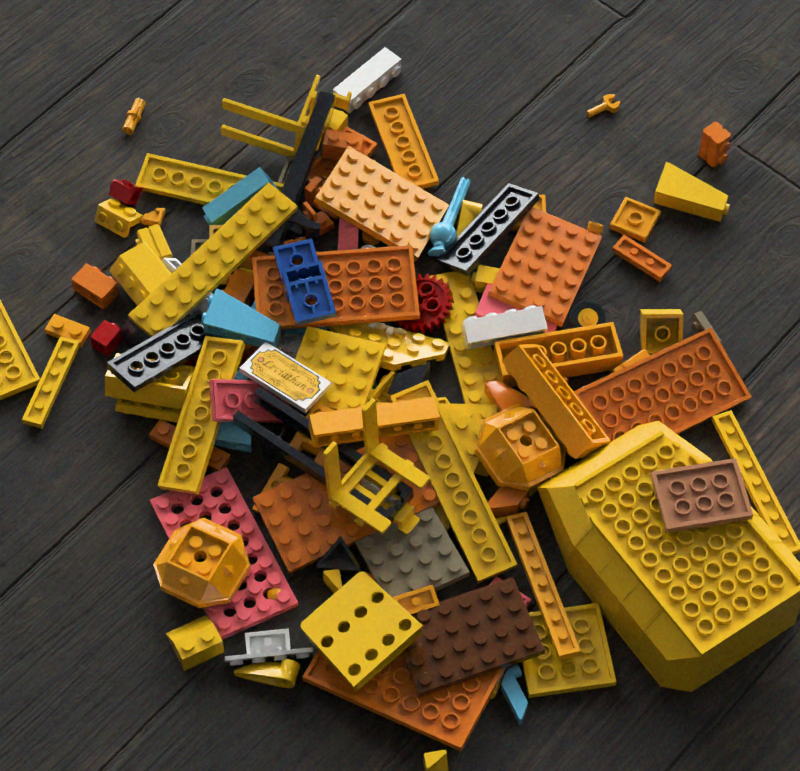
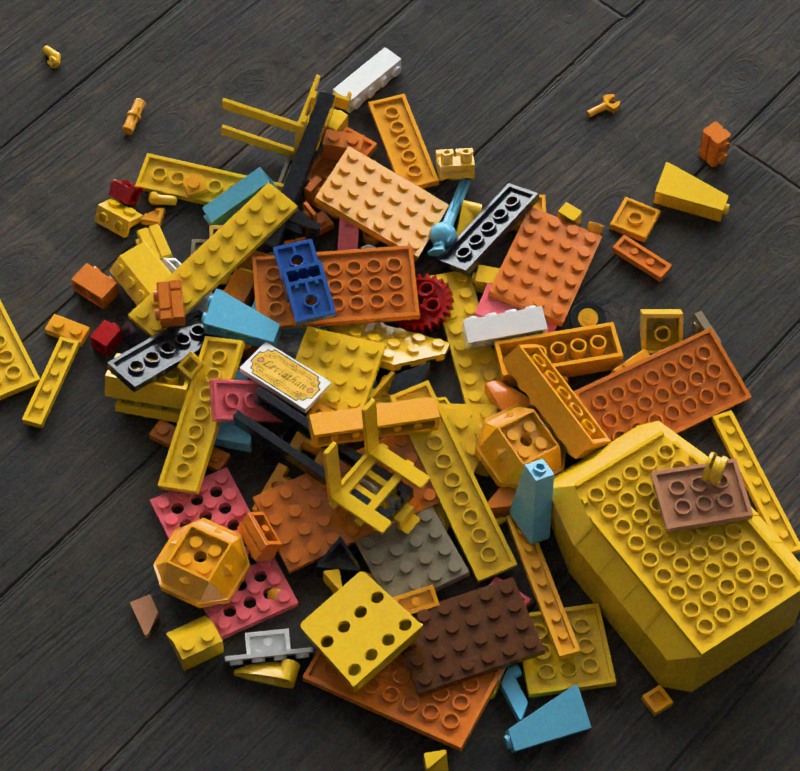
none -> yellow arm [42,45,61,68]
none -> nougat tile [130,594,159,638]
none -> yellow arm [148,191,177,206]
none -> orange brick [153,280,186,328]
none -> yellow slope [177,351,205,380]
none -> light orange plate [182,174,207,199]
none -> orange brick [237,512,282,562]
none -> yellow hips [436,148,475,181]
none -> medium azure slope [503,684,592,753]
none -> medium azure slope [509,459,554,545]
none -> yellow slope [557,202,582,225]
none -> light orange plate [641,685,673,717]
none -> yellow wheel [701,452,729,486]

